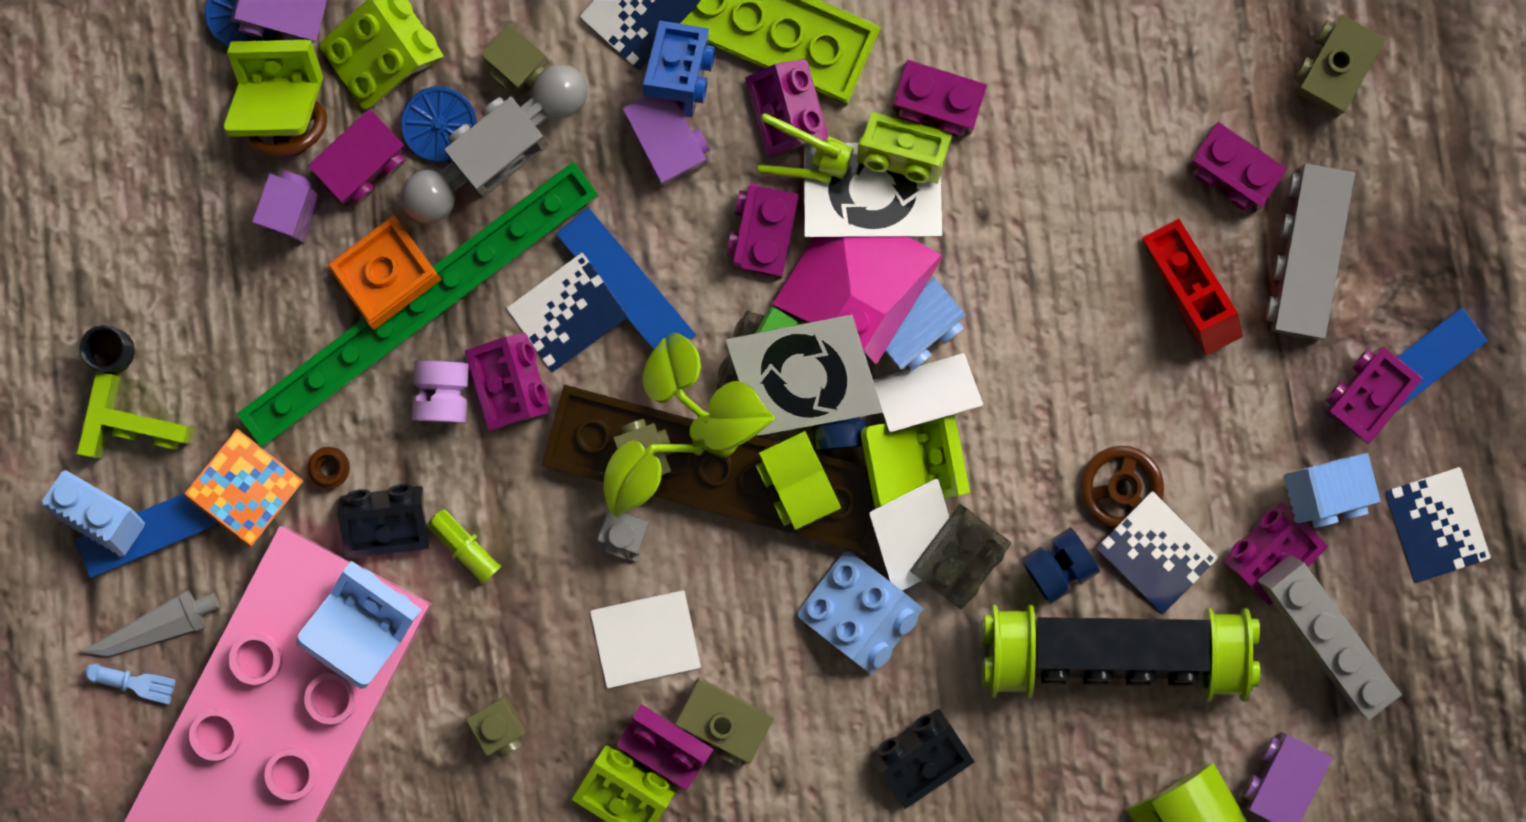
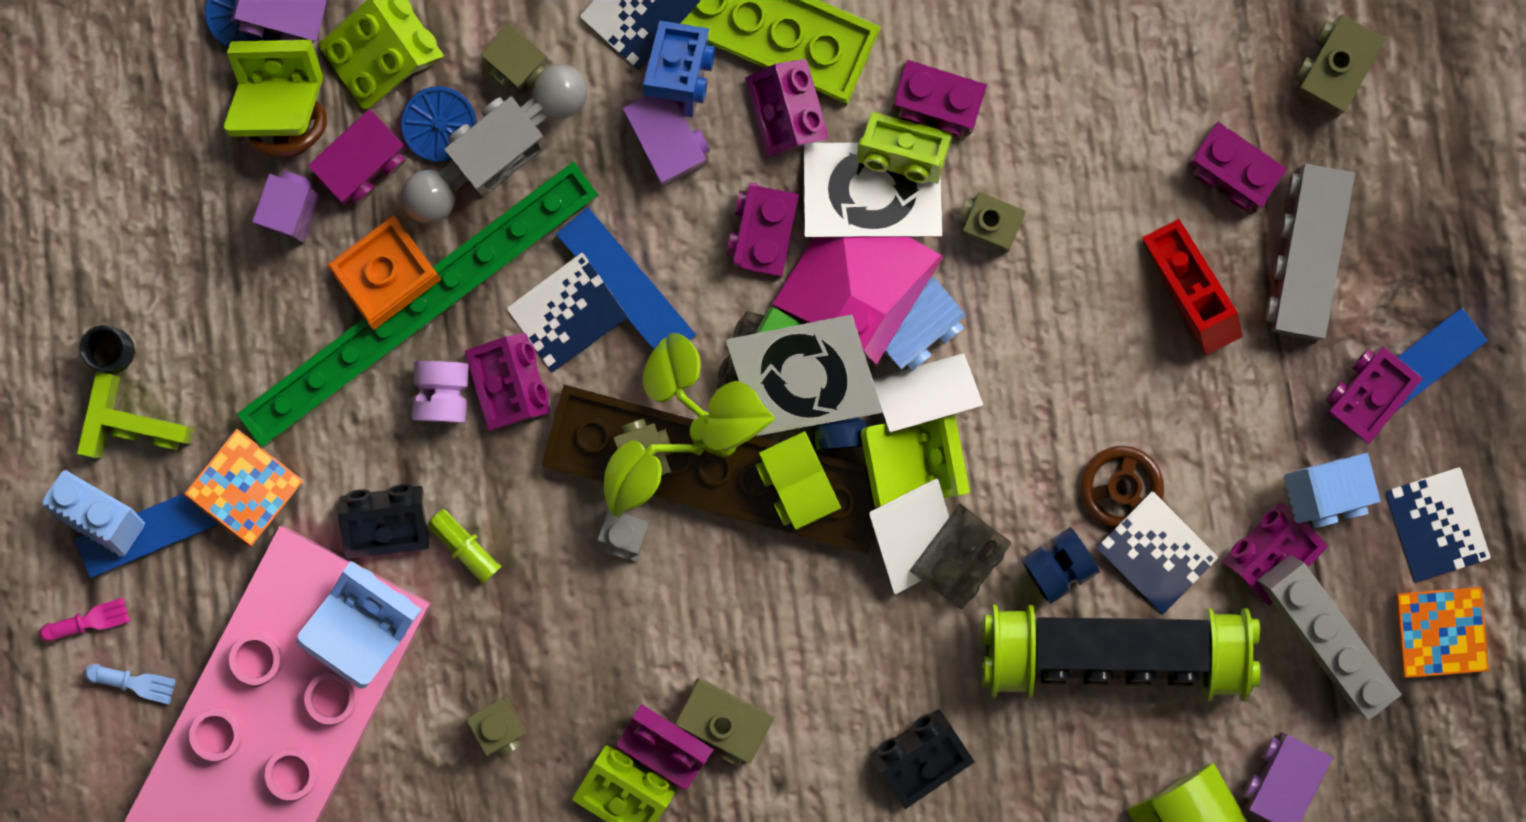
light grey bar [80,590,220,656] -> none
reddish brown plate [308,447,350,489] -> none
white sticker [590,590,701,688] -> none
lime plant [757,114,854,184] -> none
light blue bracket [798,552,924,675] -> none
none -> dark pink piece [39,598,131,642]
none -> olive brick [957,192,1026,253]
none -> tile [1395,587,1489,678]

